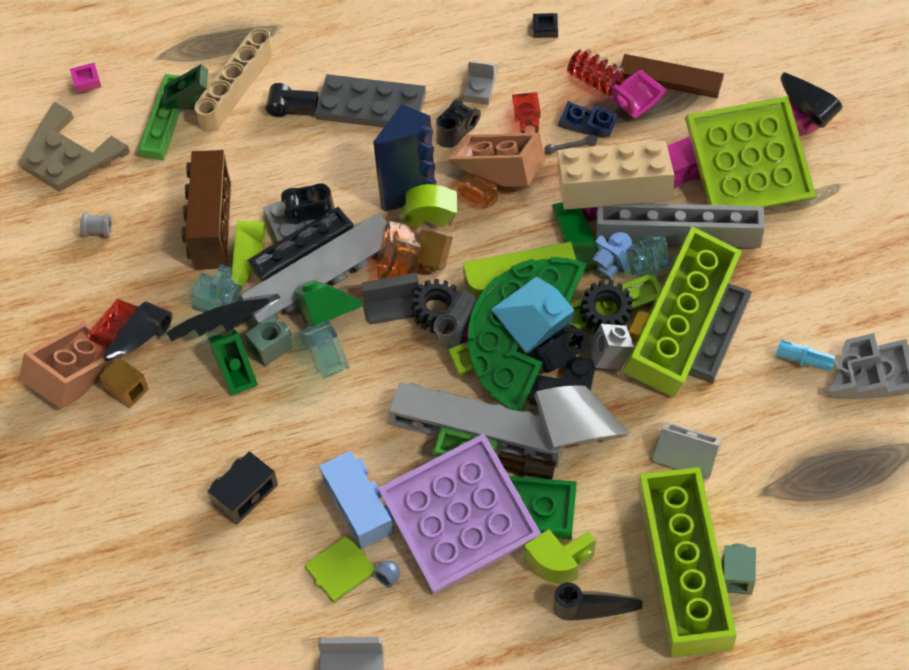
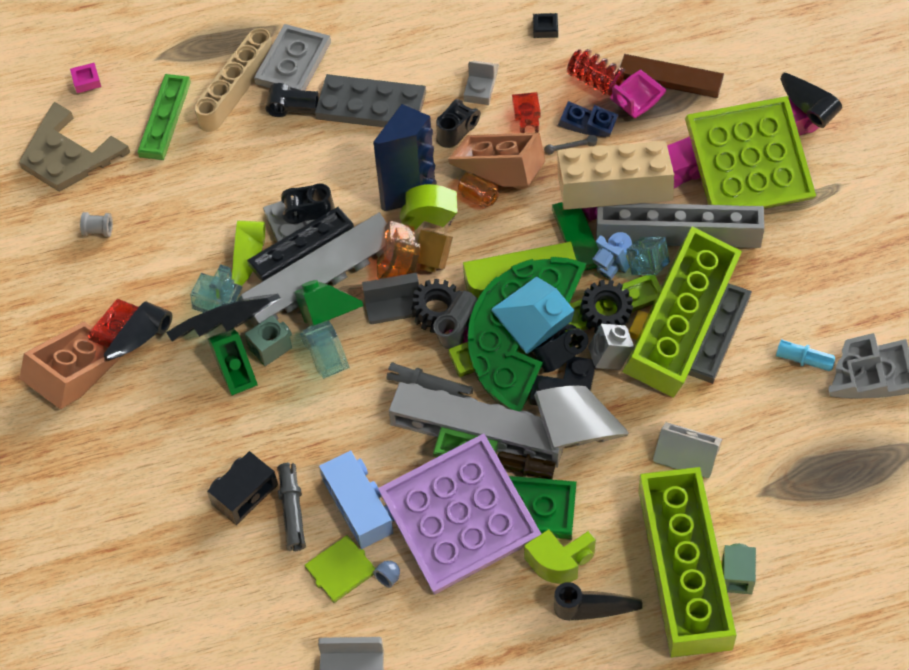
pearl gold brick [99,357,149,409] -> none
dark green slope [163,64,208,110] -> none
reddish brown brick [182,150,231,270] -> none
none -> light grey plate [254,24,331,91]
none -> dark grey pin [277,462,306,551]
none -> dark grey pin [386,362,473,398]

